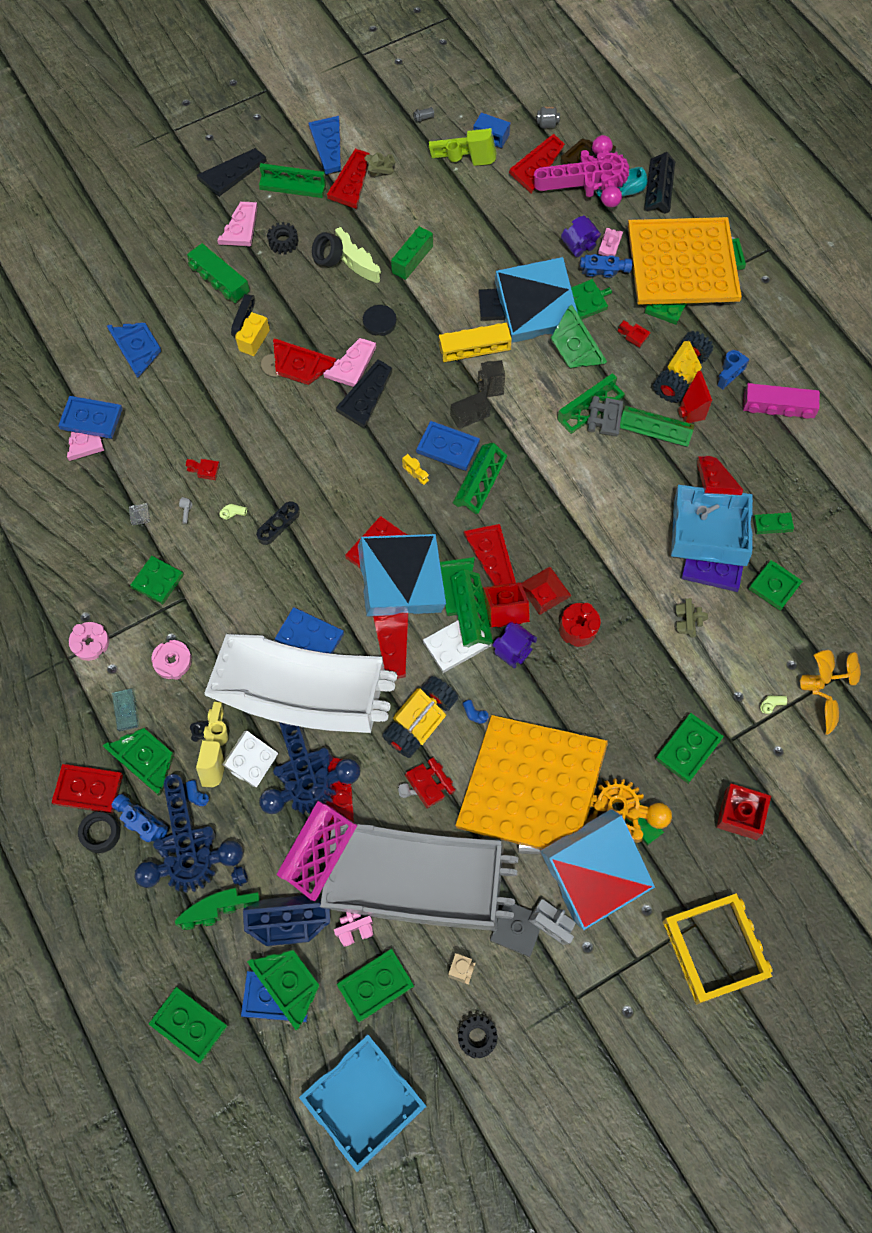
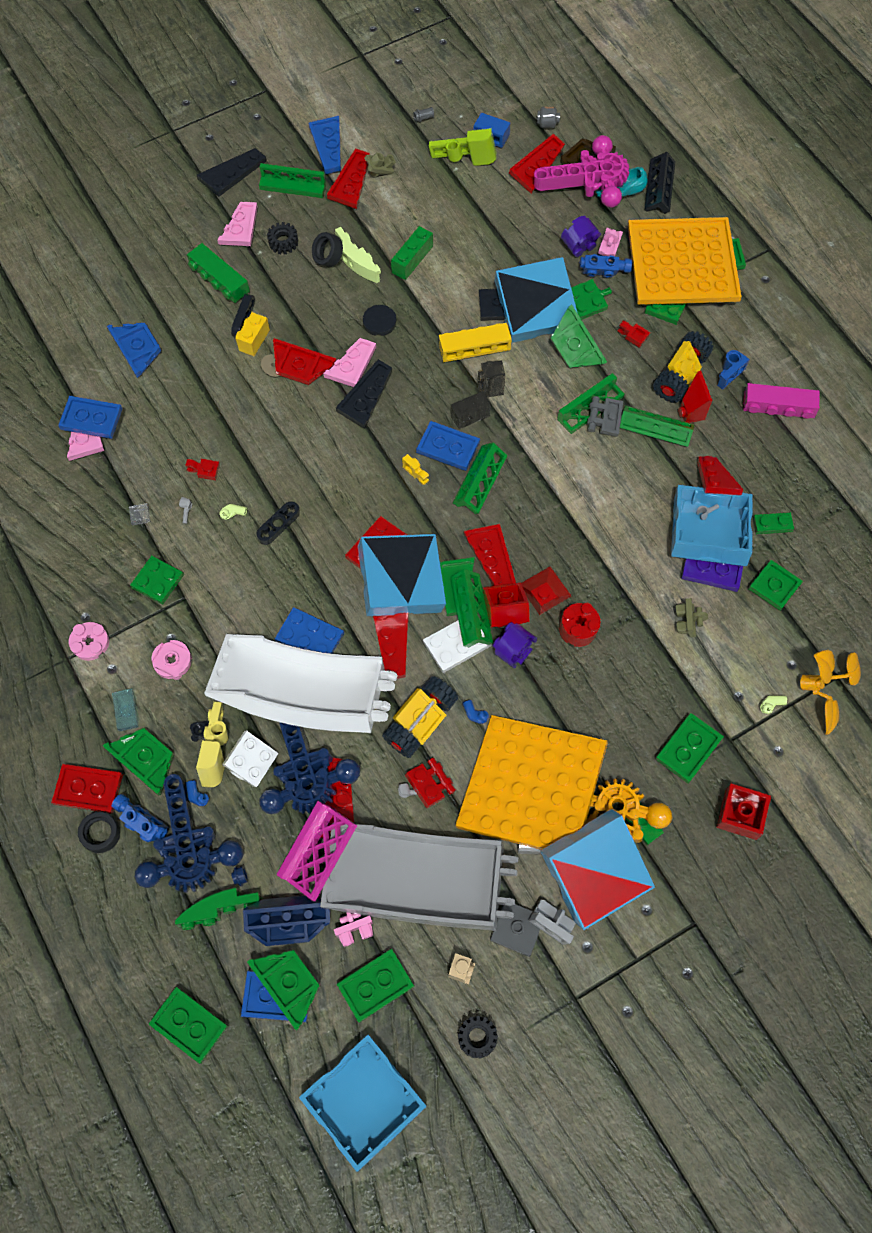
yellow window [663,893,772,1005] -> none

